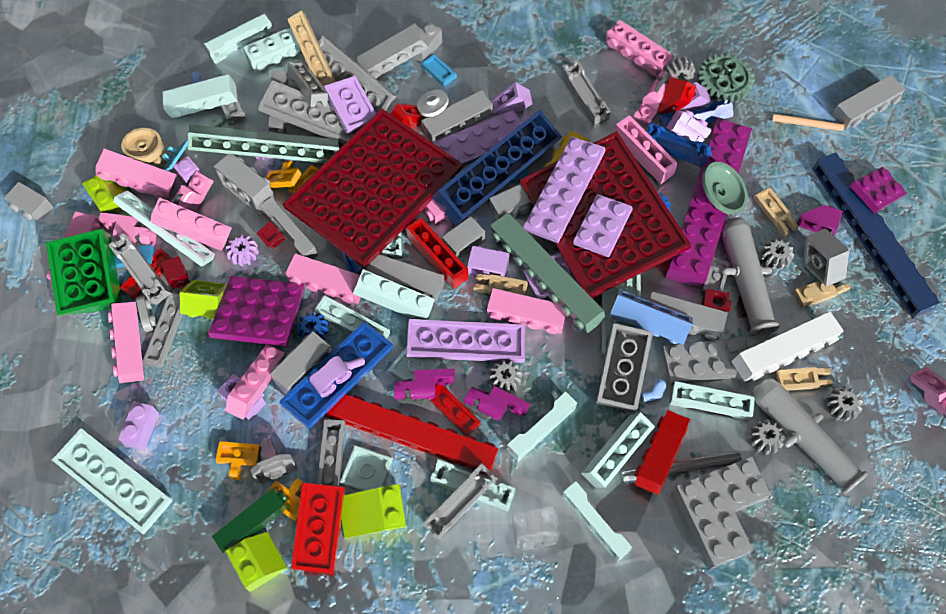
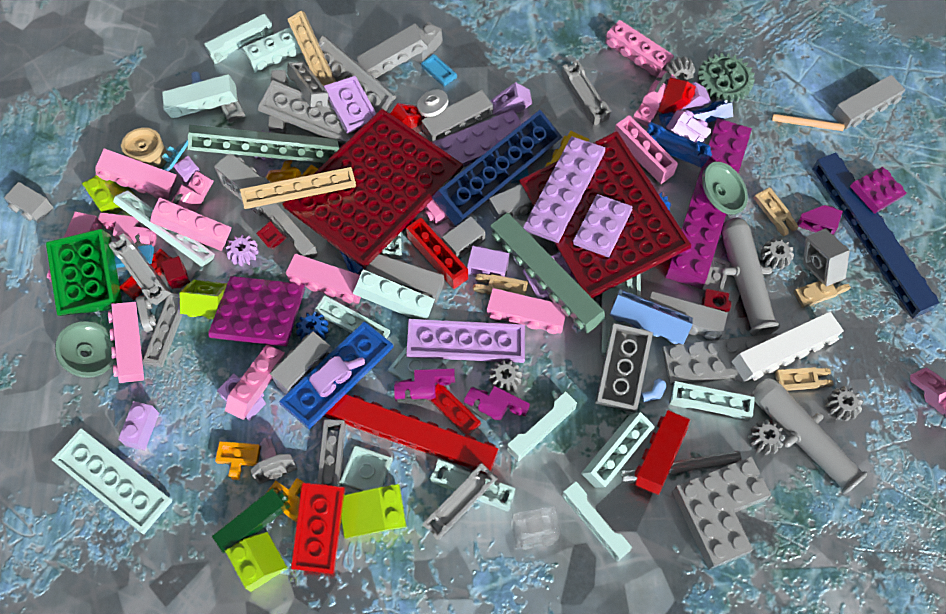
none -> sand green dish [55,321,116,378]
none -> tan plate [240,167,356,209]

